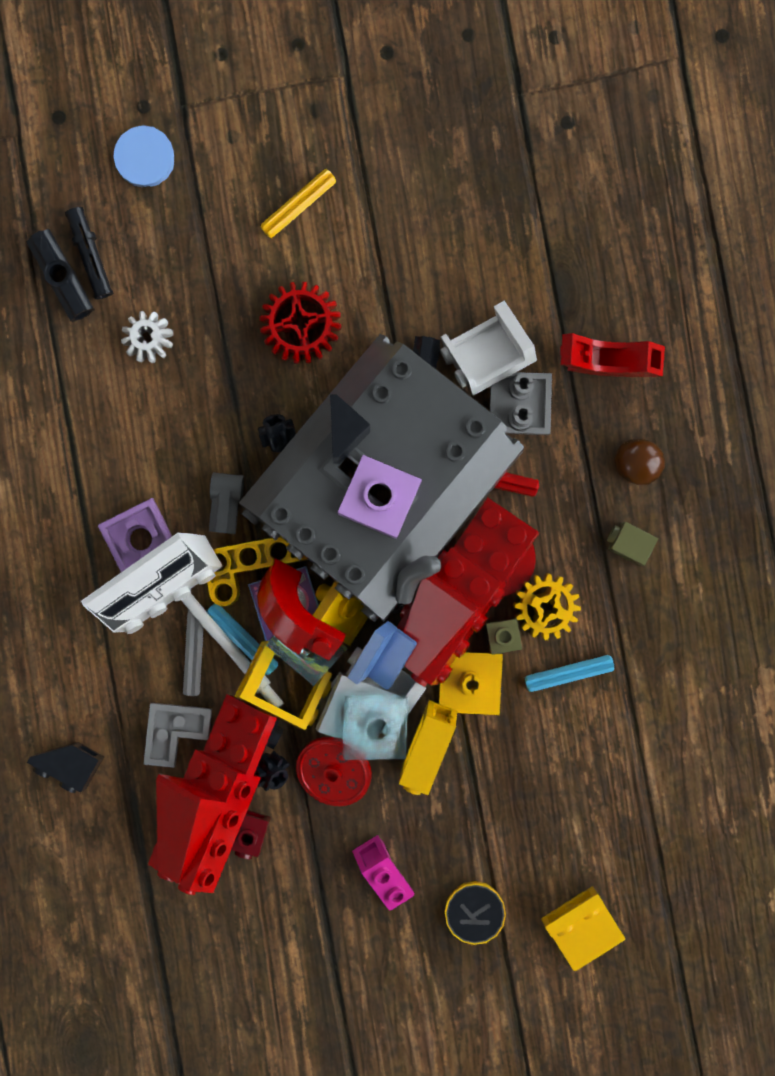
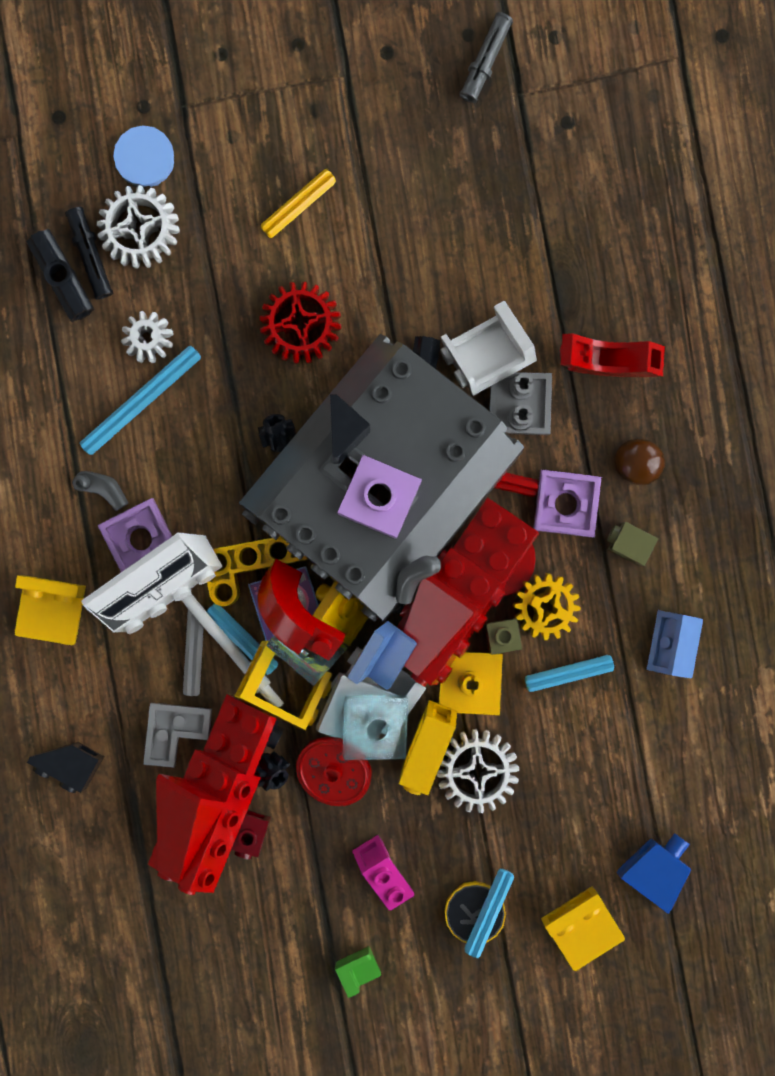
dark grey piece [209,472,244,534] -> none
none -> yellow bracket [15,575,86,645]
none -> dark grey arm [72,471,129,511]
none -> medium azure axle [80,346,201,455]
none -> white gear [97,185,180,269]
none -> bright green panel [335,946,381,998]
none -> white gear [437,729,519,813]
none -> dark grey pin [459,12,513,103]
none -> medium azure axle [465,868,514,958]
none -> lavender piece [533,470,602,538]
none -> blue torso [616,833,691,914]
none -> medium blue panel [647,610,703,678]

